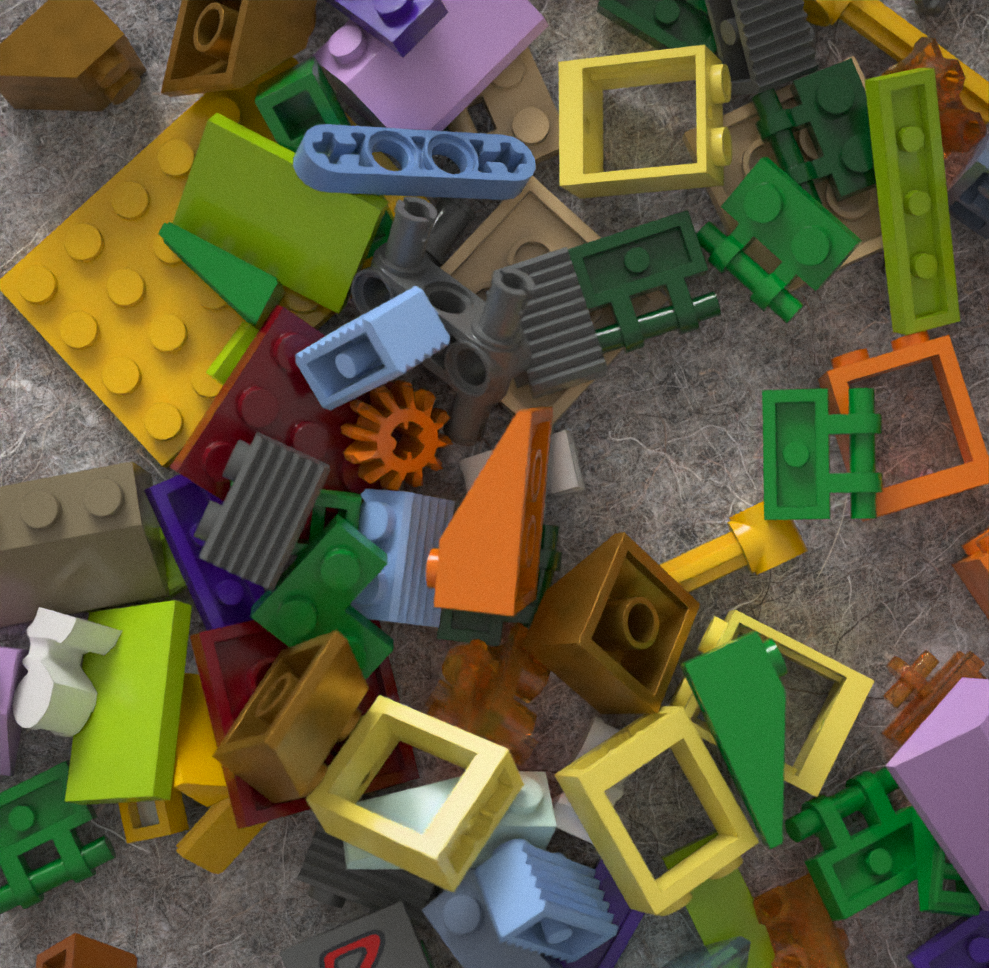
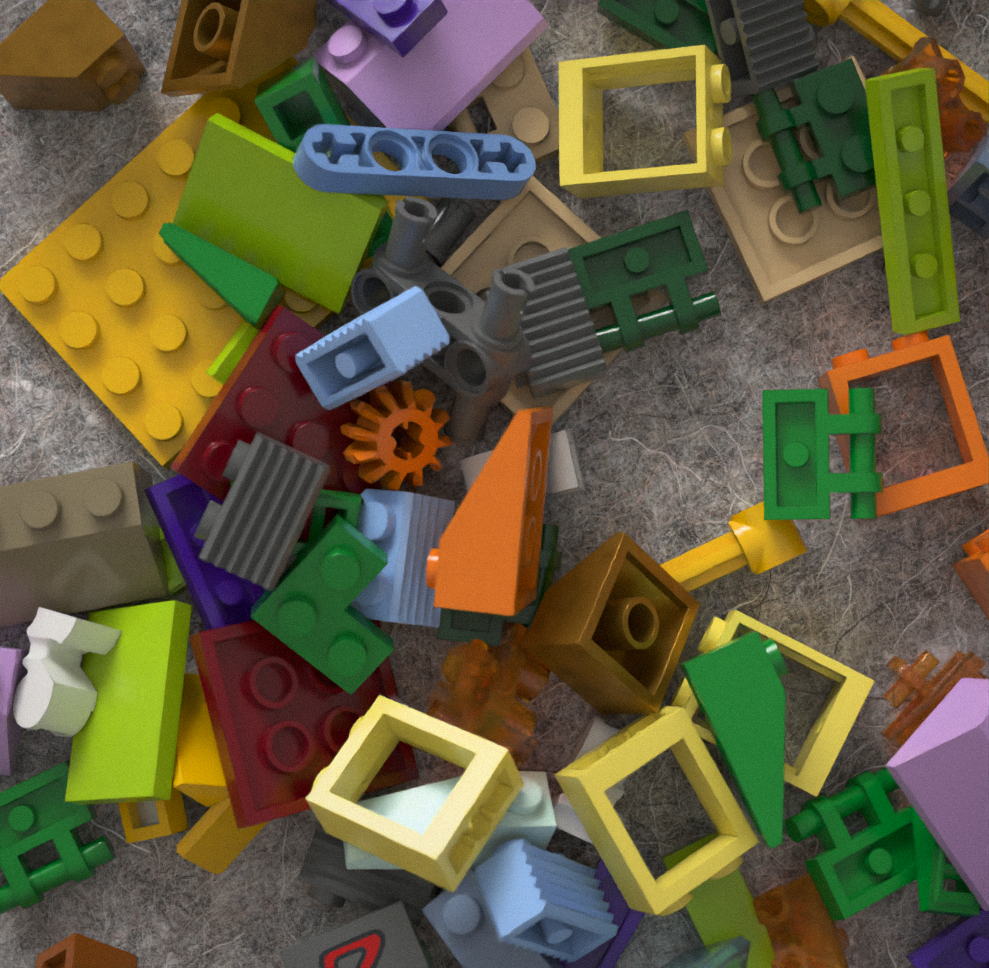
pearl gold slope [212,631,369,803] -> none
green plate [696,157,862,324] -> none

